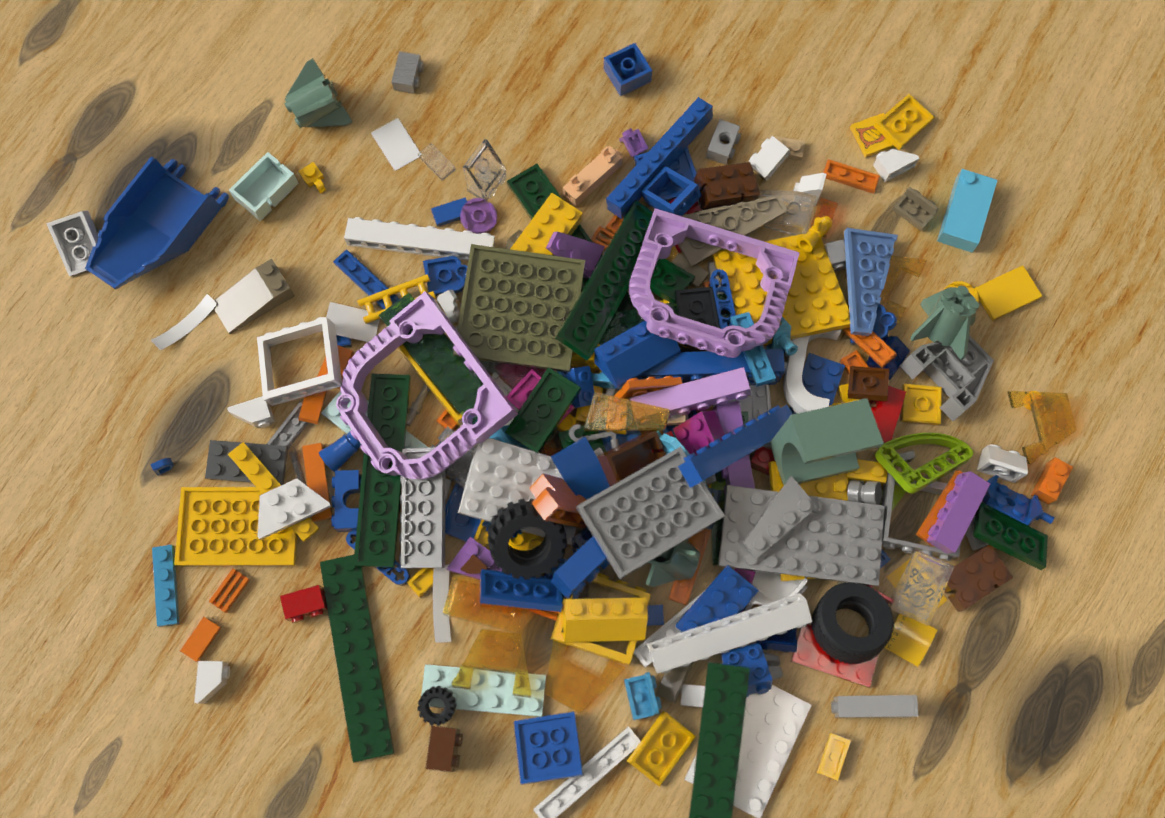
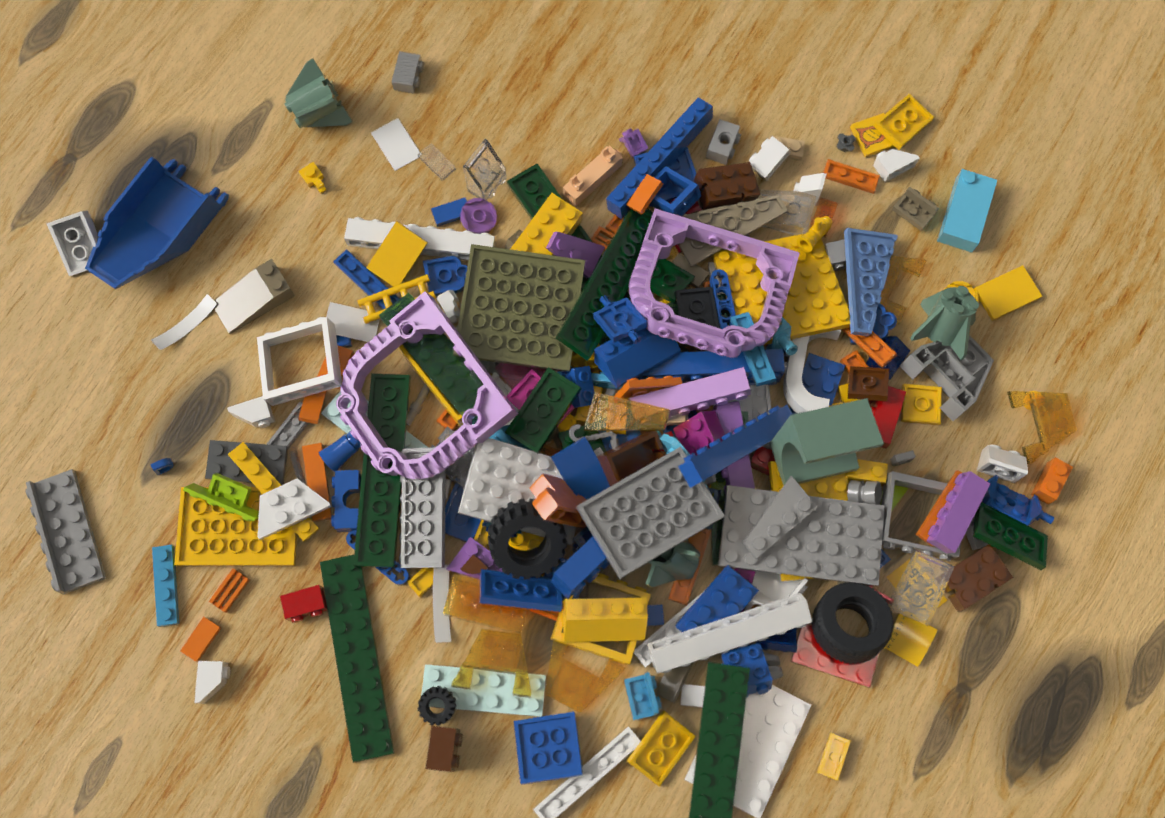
light aqua piece [229,152,299,221] -> none
blue brick [603,43,652,97] -> none
light grey slope [831,695,918,718] -> none
lime beam [875,432,973,494] -> none
none -> light grey bracket [25,469,106,594]
none -> lime bracket [183,473,259,521]
none -> yellow tile [366,221,428,287]
none -> blue plate [593,295,648,344]
none -> orange tile [626,174,663,215]
none -> dark grey plate [836,133,856,152]

